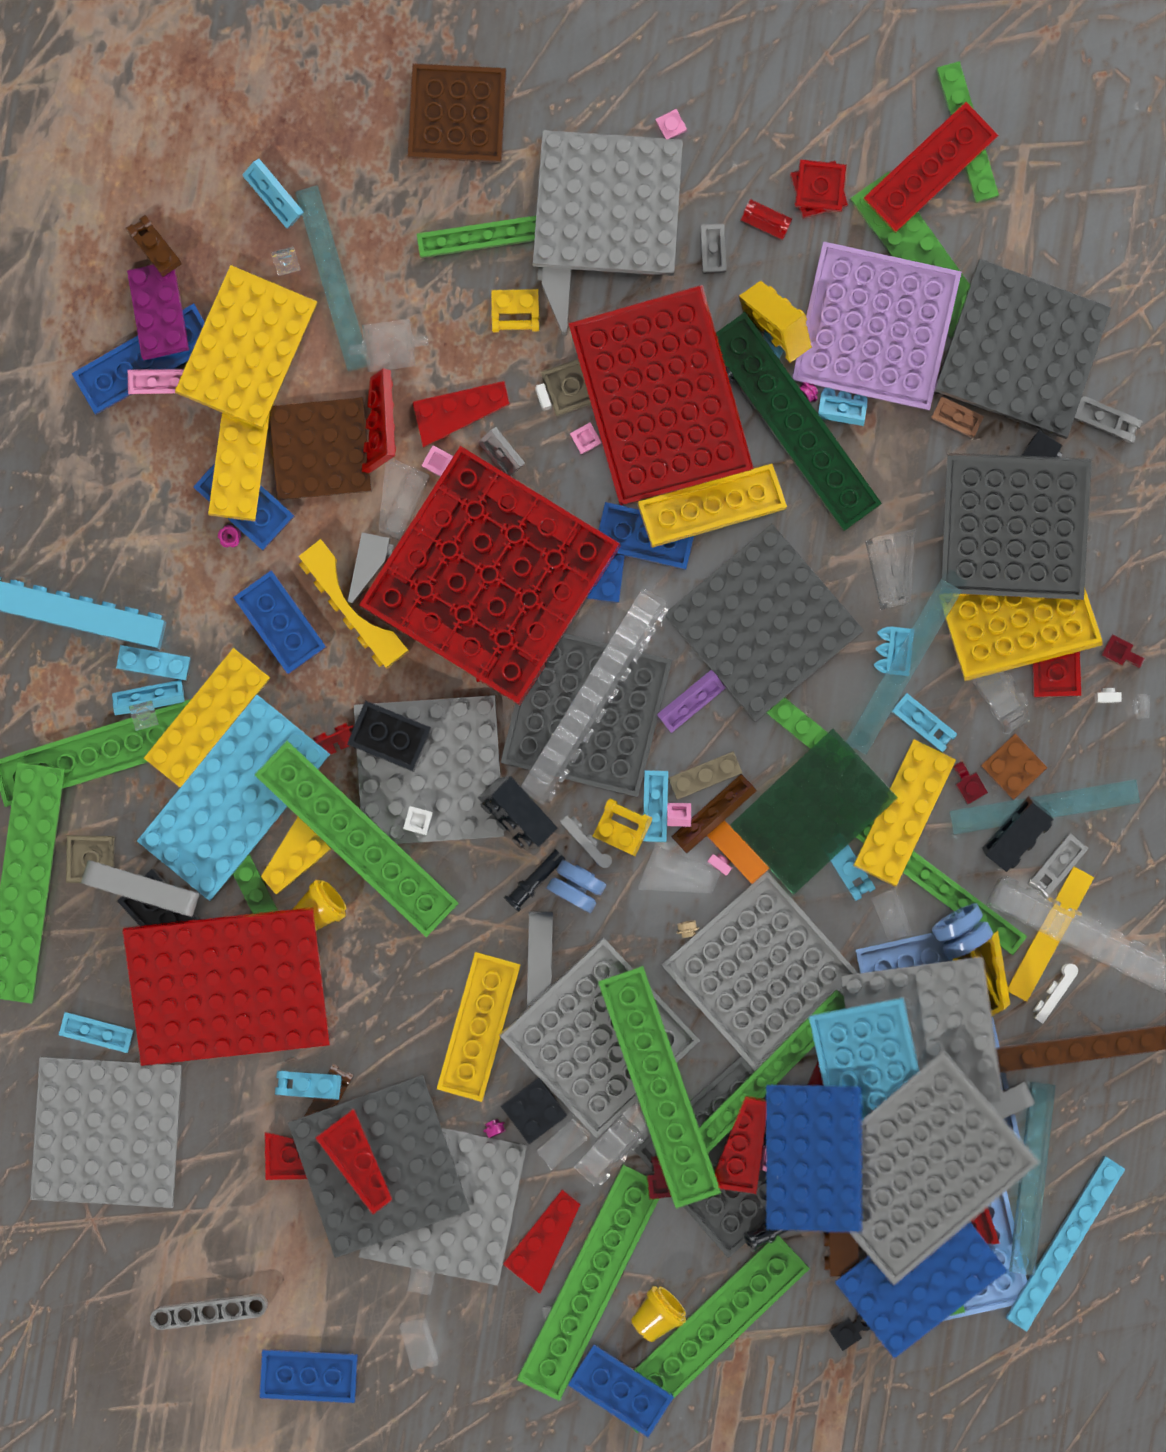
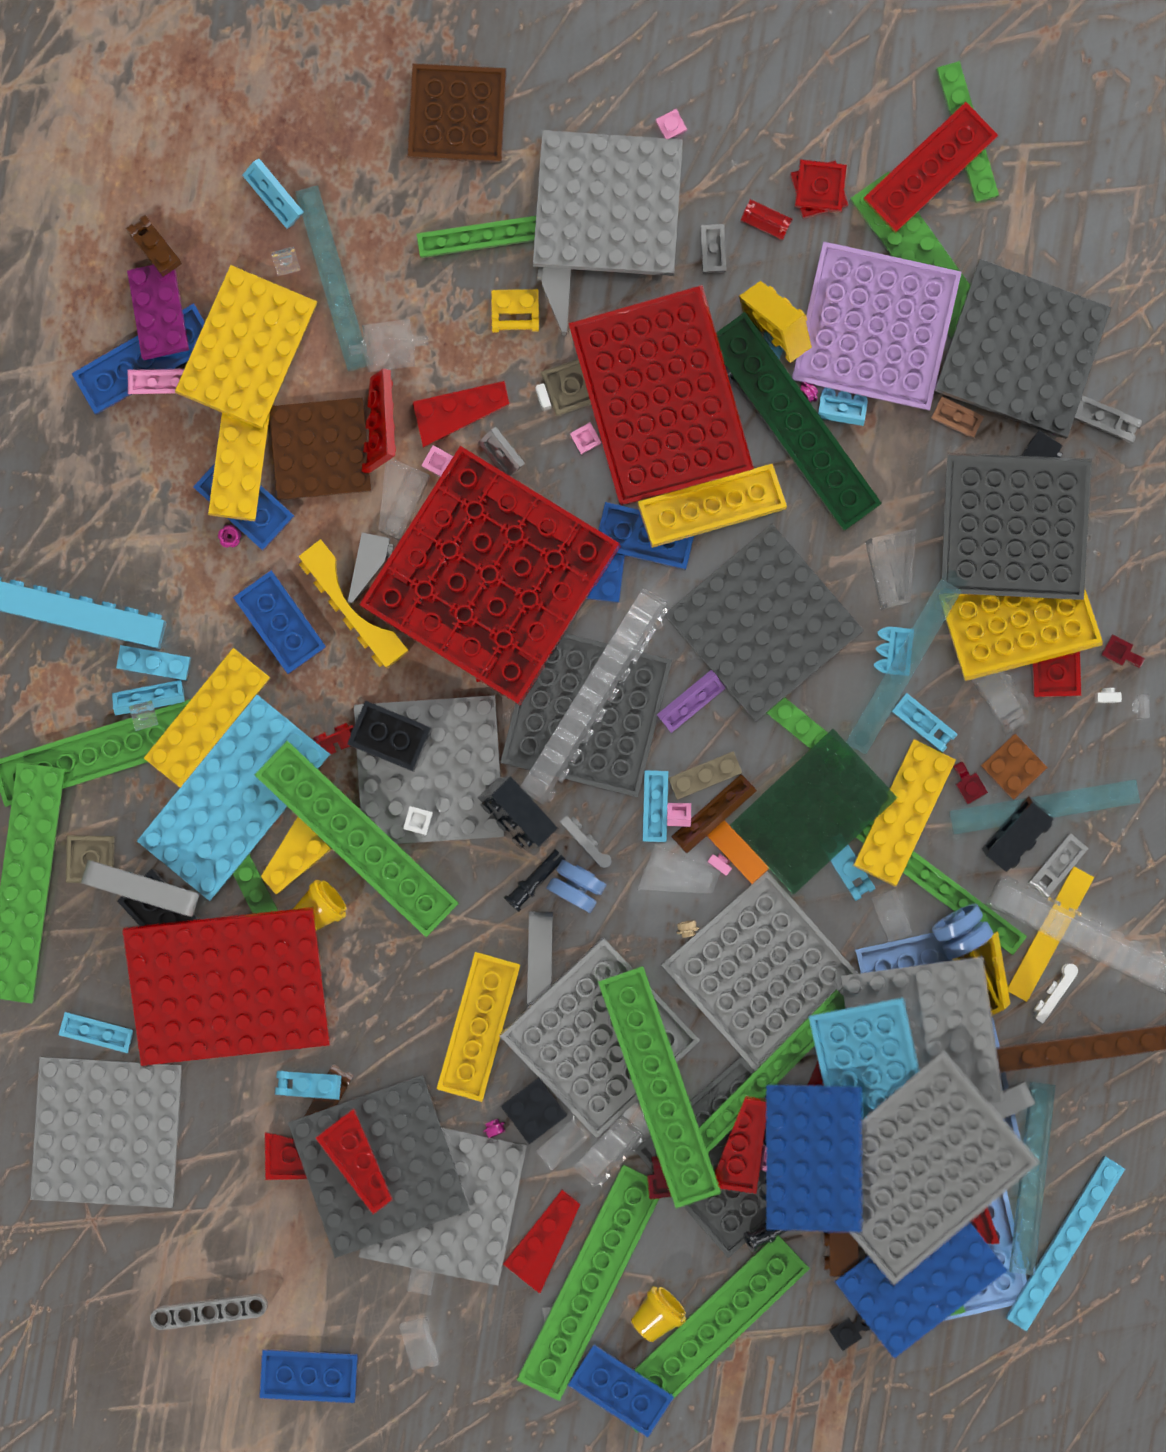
yellow plate [592,798,652,856] -> none

